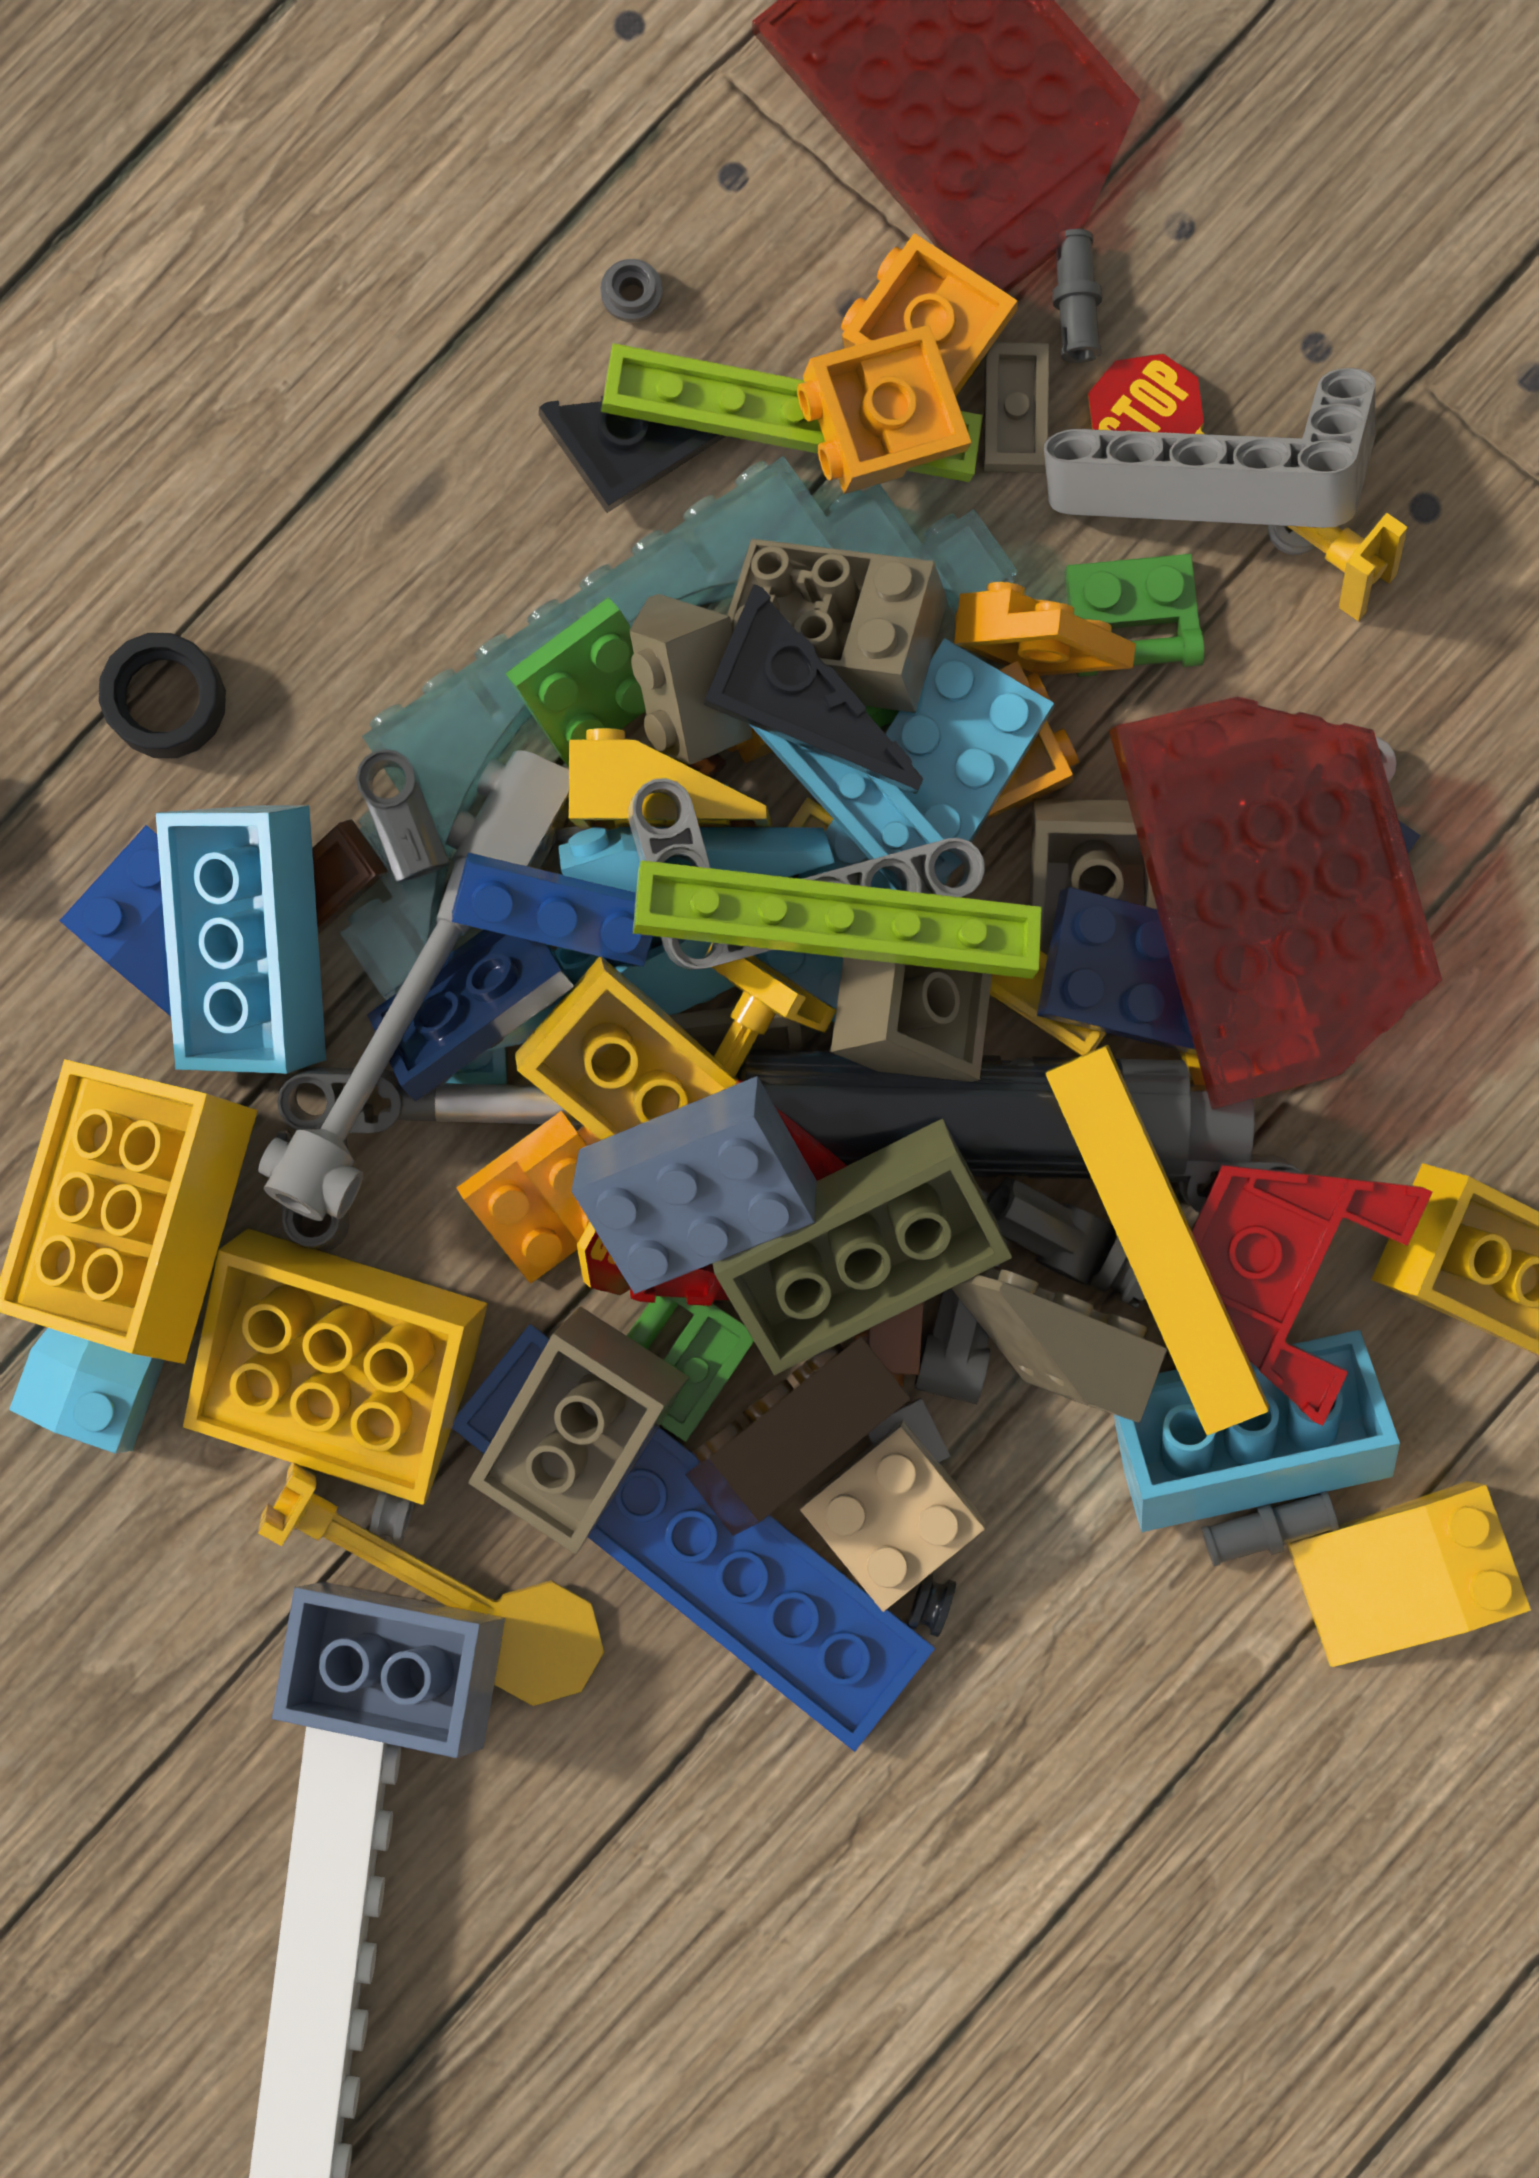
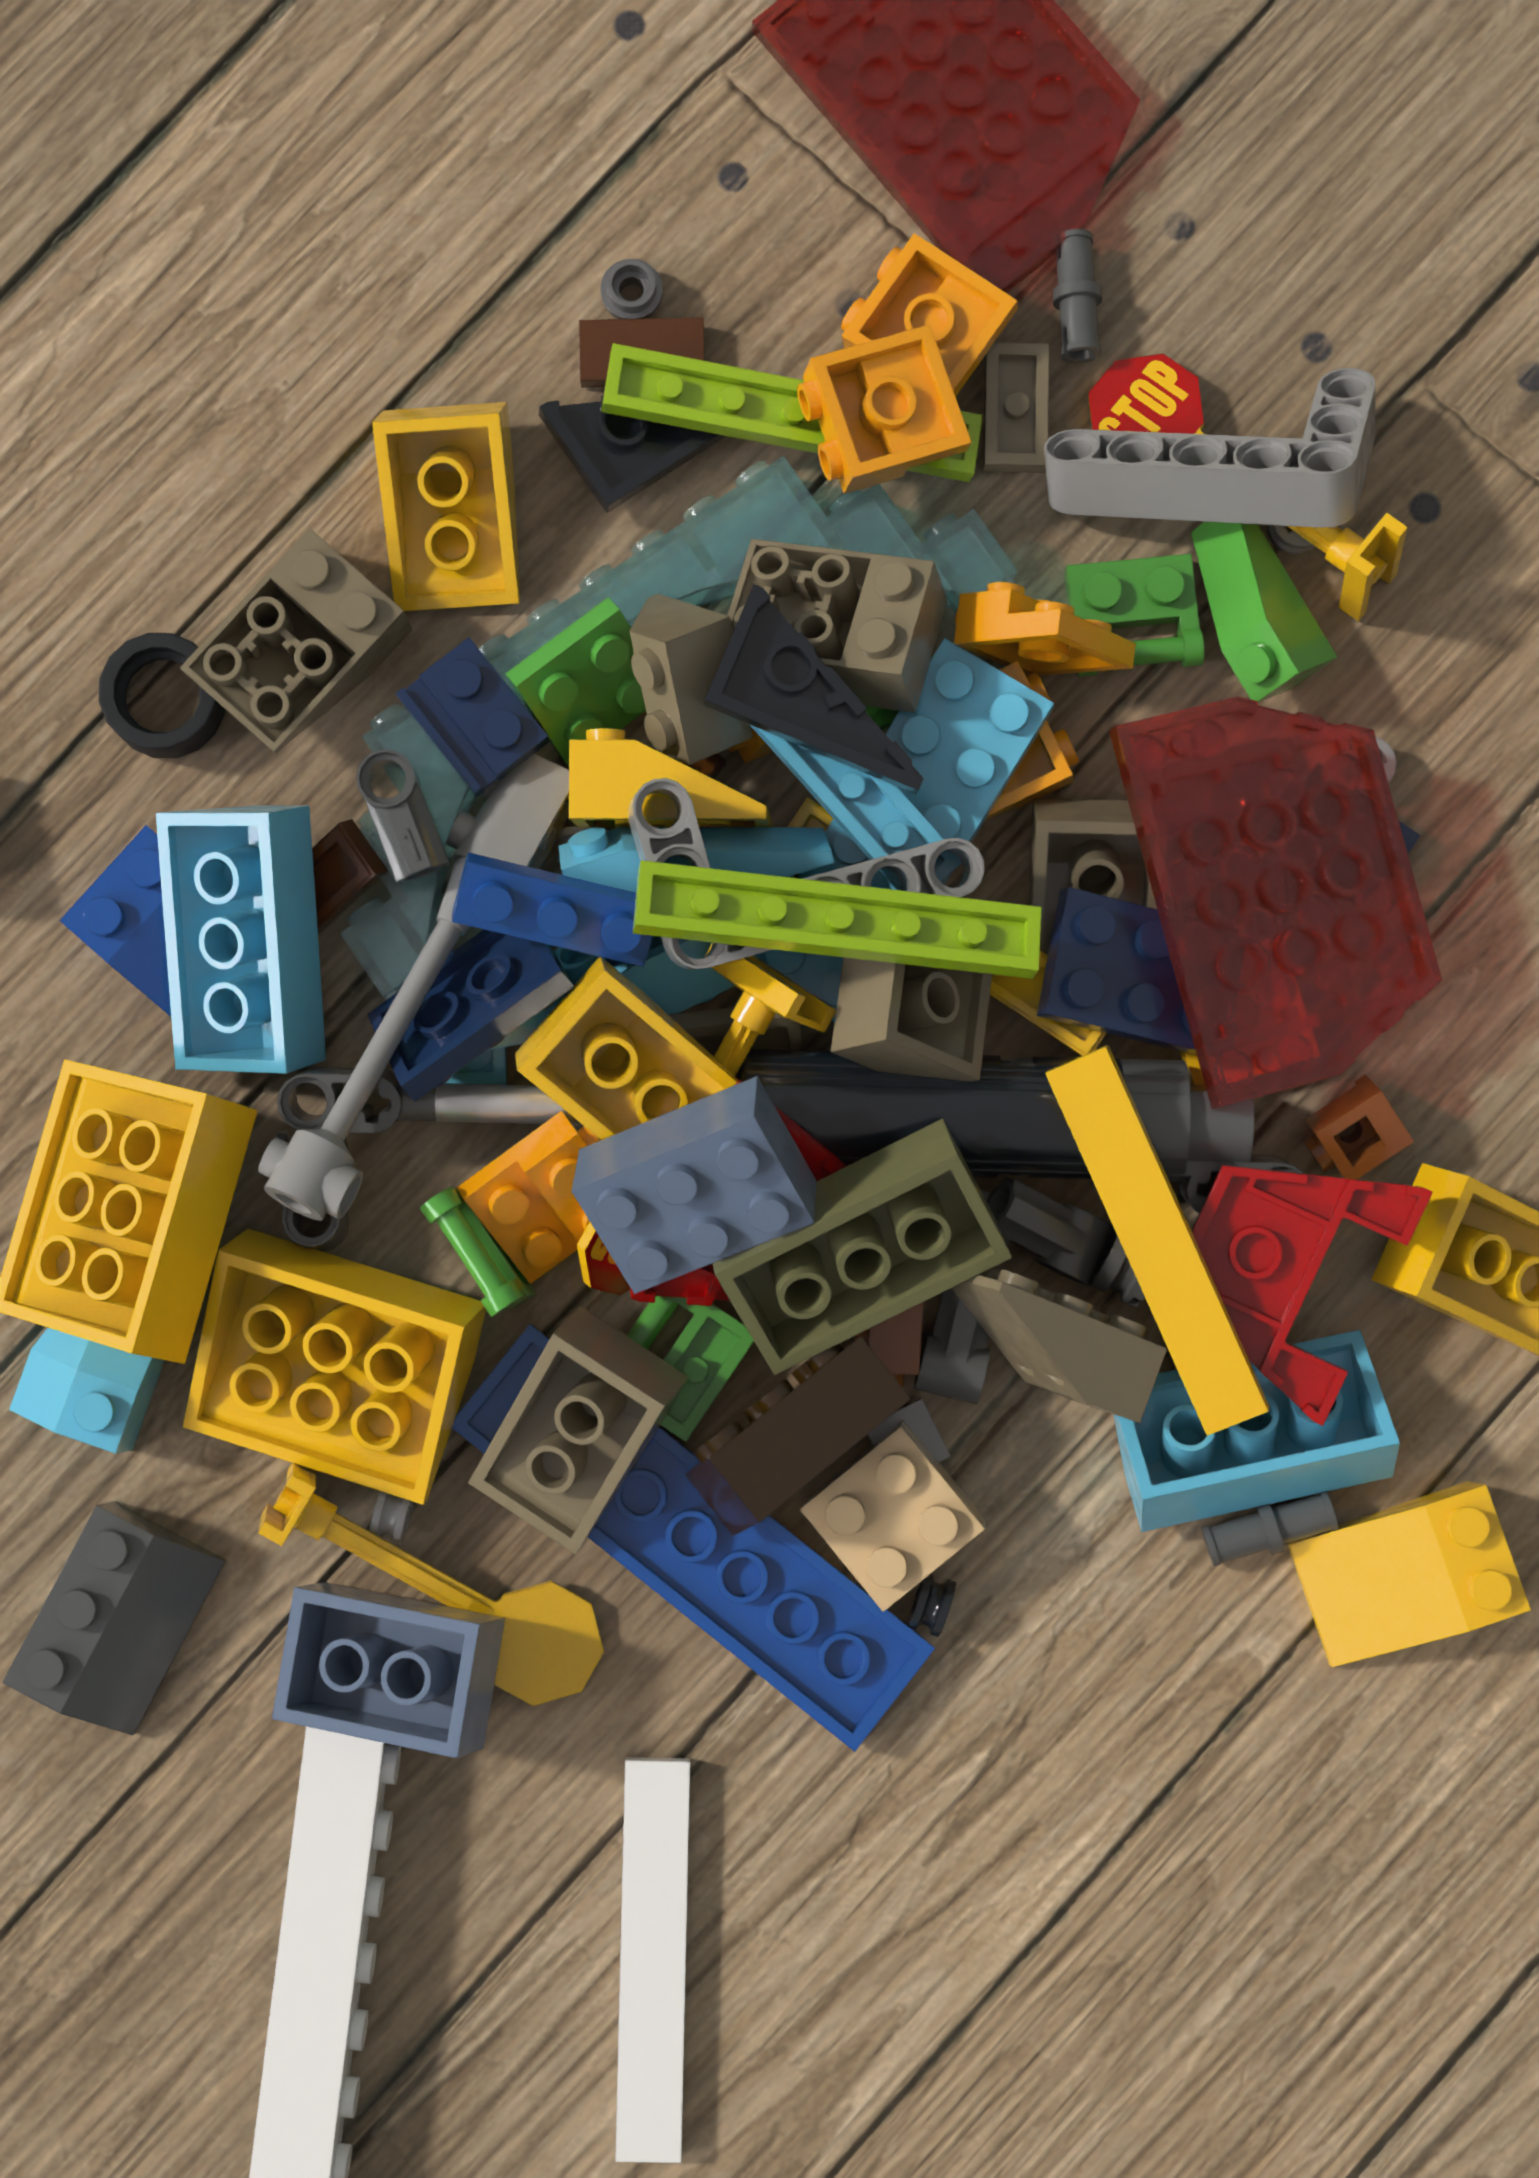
none -> dark grey slope [2,1501,227,1736]
none -> dark tan slope [180,528,413,754]
none -> yellow slope [372,402,520,611]
none -> dark blue plate [395,637,550,798]
none -> bright green plate [420,1187,537,1318]
none -> reddish brown tile [579,317,705,388]
none -> white tile [615,1757,691,2163]
none -> bright green slope [1191,522,1337,704]
none -> dark orange brick [1303,1075,1414,1179]

